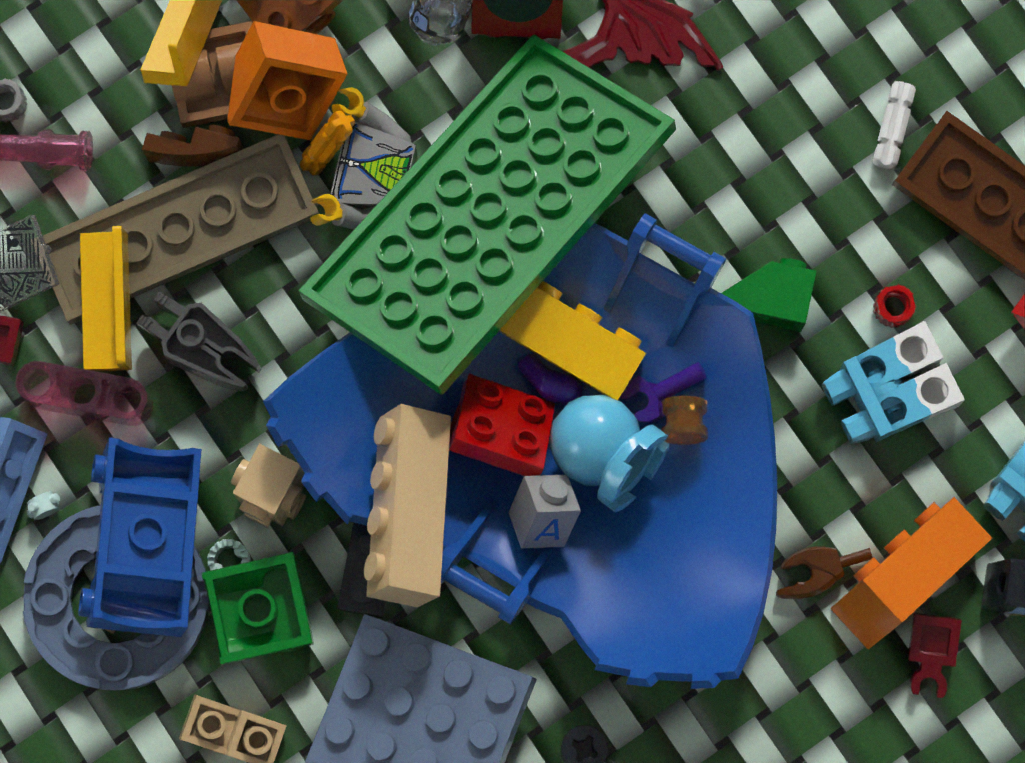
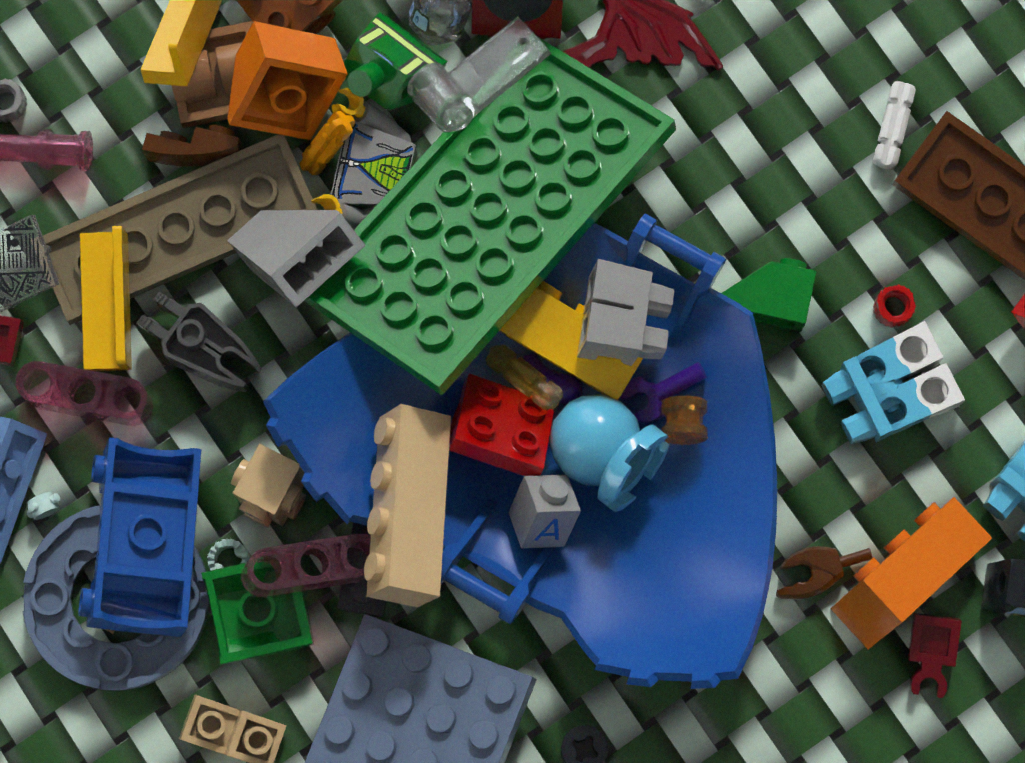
none -> light grey slope [227,210,365,307]
none -> clear pink beam [241,534,371,597]
none -> green torso [344,12,448,110]
none -> clear door [407,16,551,132]
none -> clear yellow axle [486,344,563,410]
none -> light grey hips [577,259,674,366]

